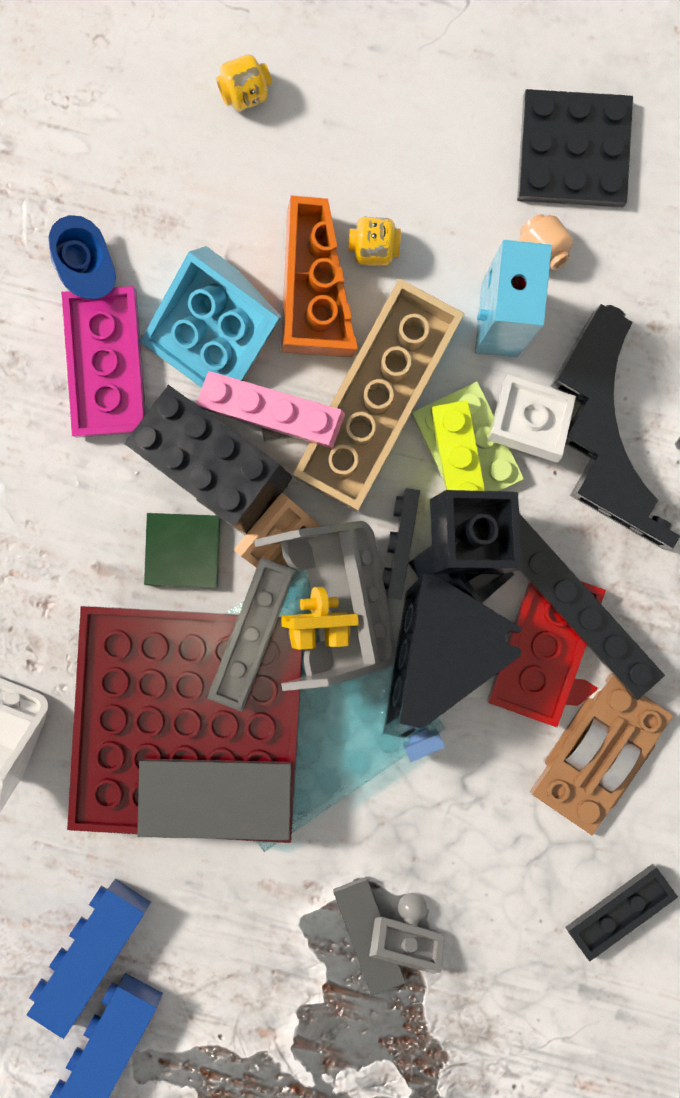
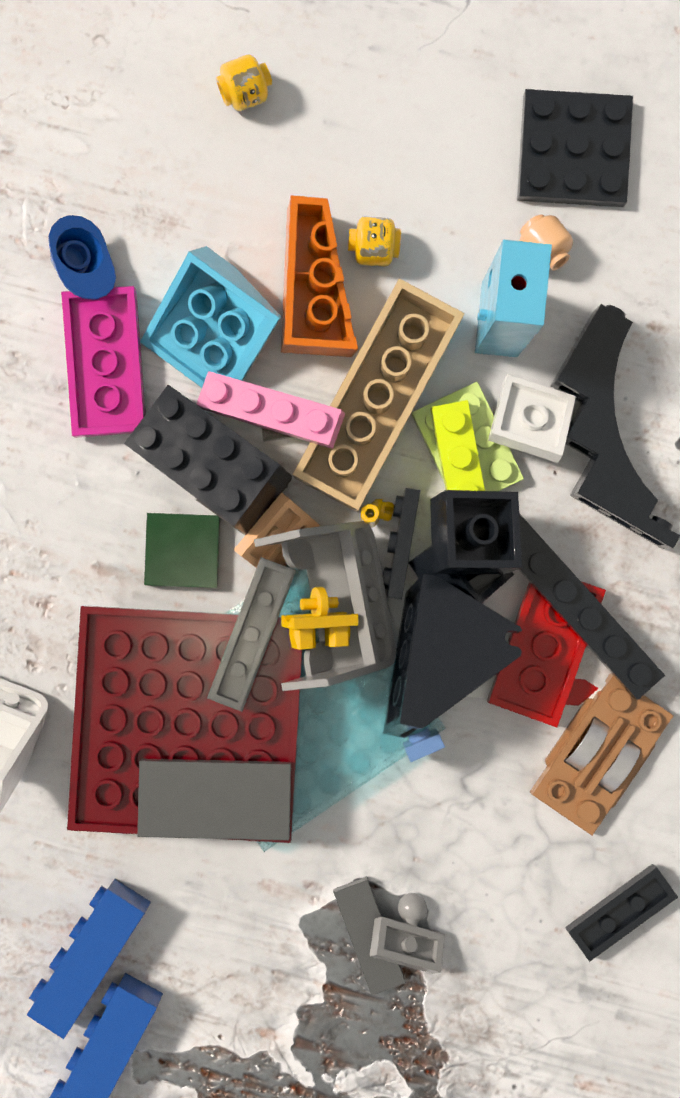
none -> yellow arm [361,499,394,528]

